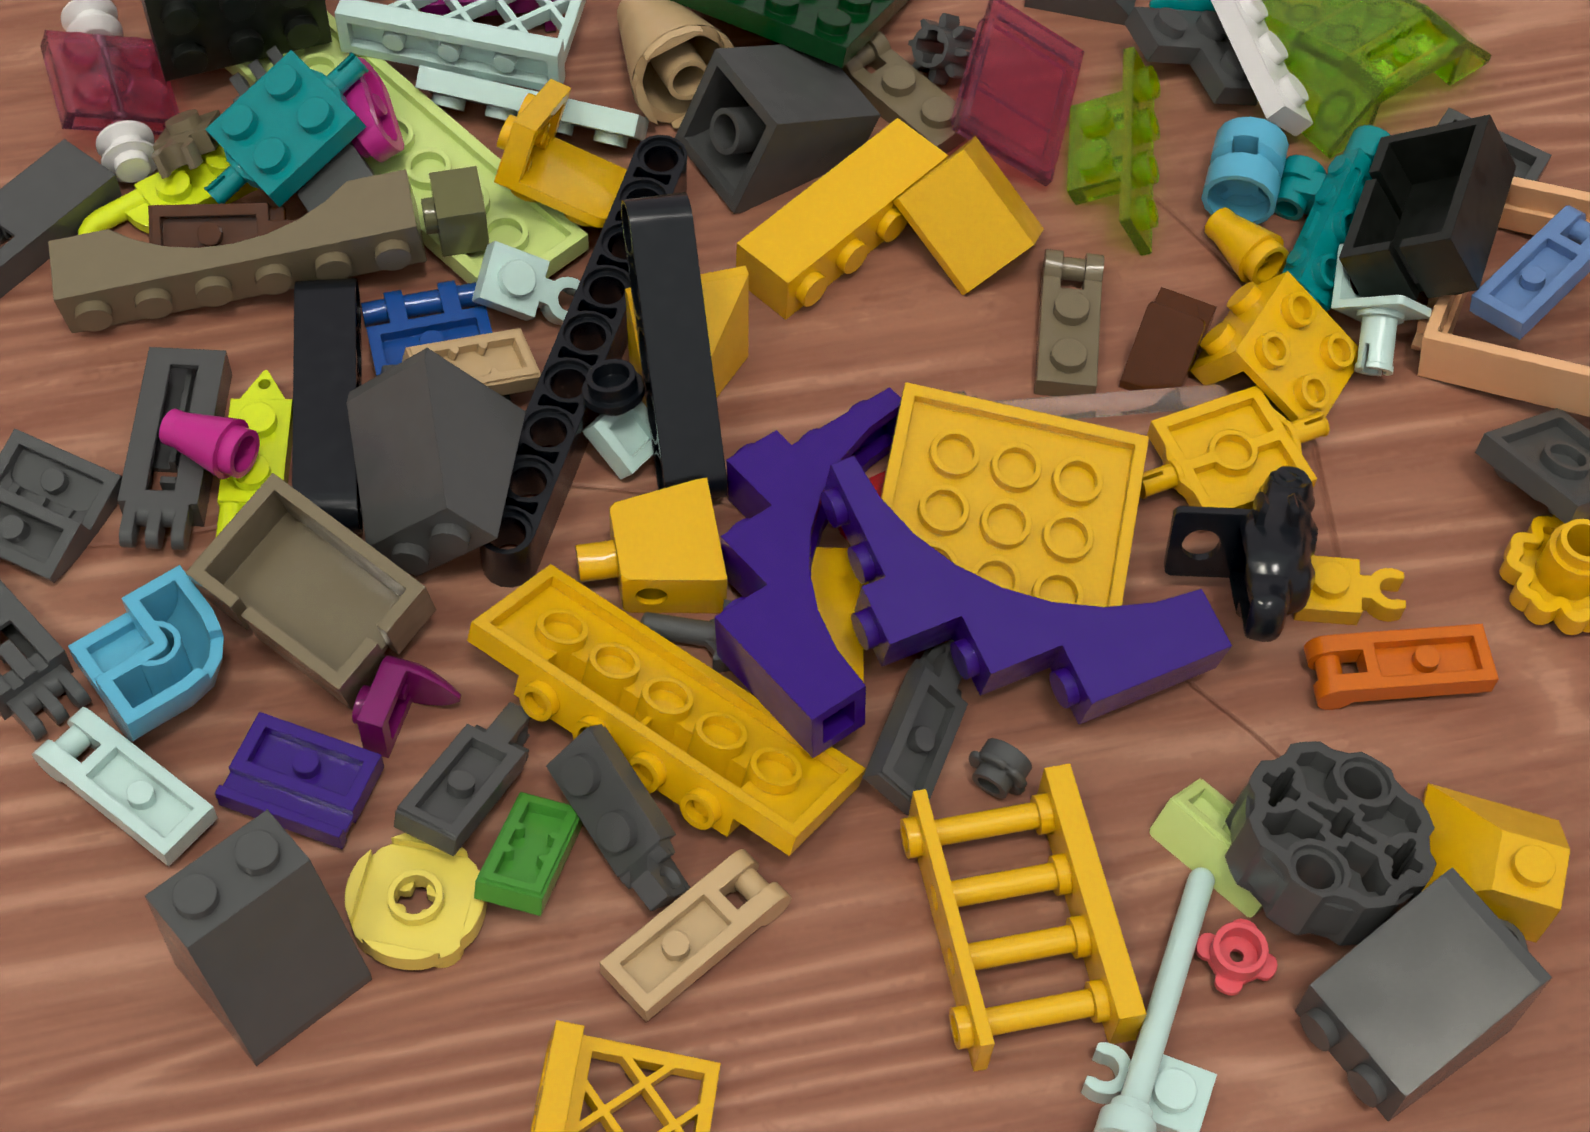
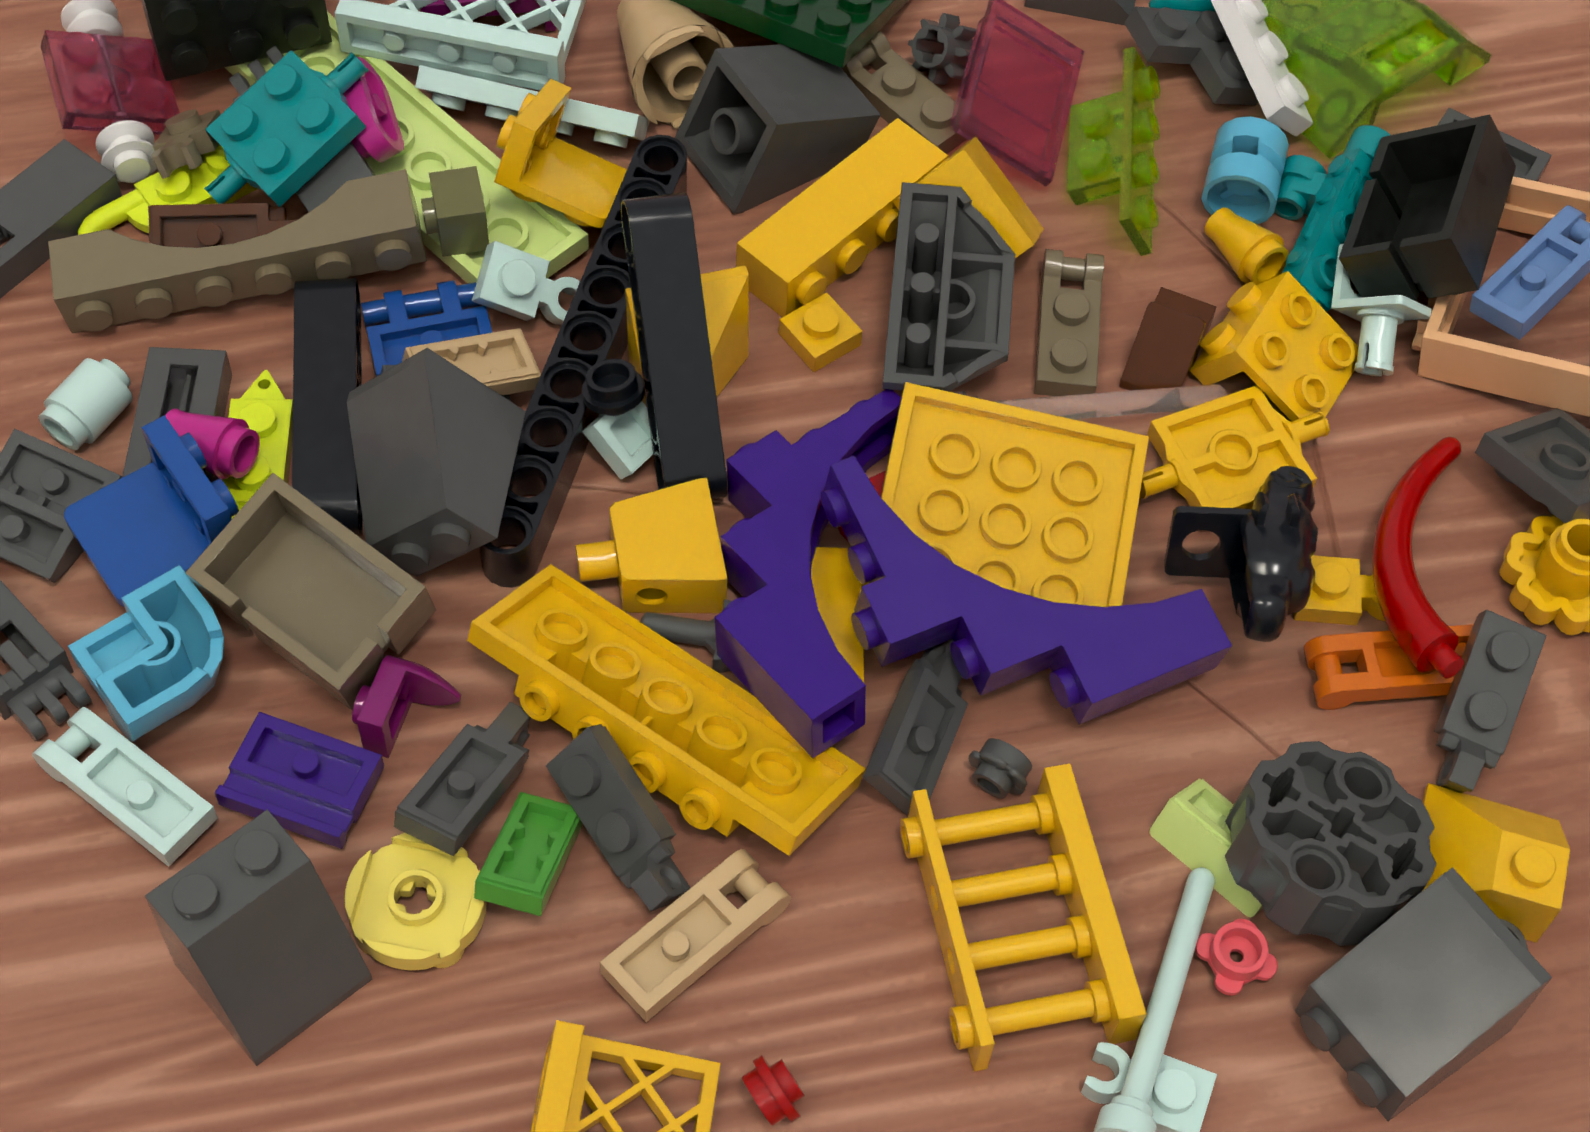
none -> light aqua brick [39,358,133,450]
none -> blue bracket [64,415,239,607]
none -> red plate [742,1055,805,1126]
none -> yellow plate [778,292,863,372]
none -> dark grey wedge [882,182,1015,392]
none -> red animal [1373,436,1464,679]
none -> dark grey hinge [1434,610,1547,793]

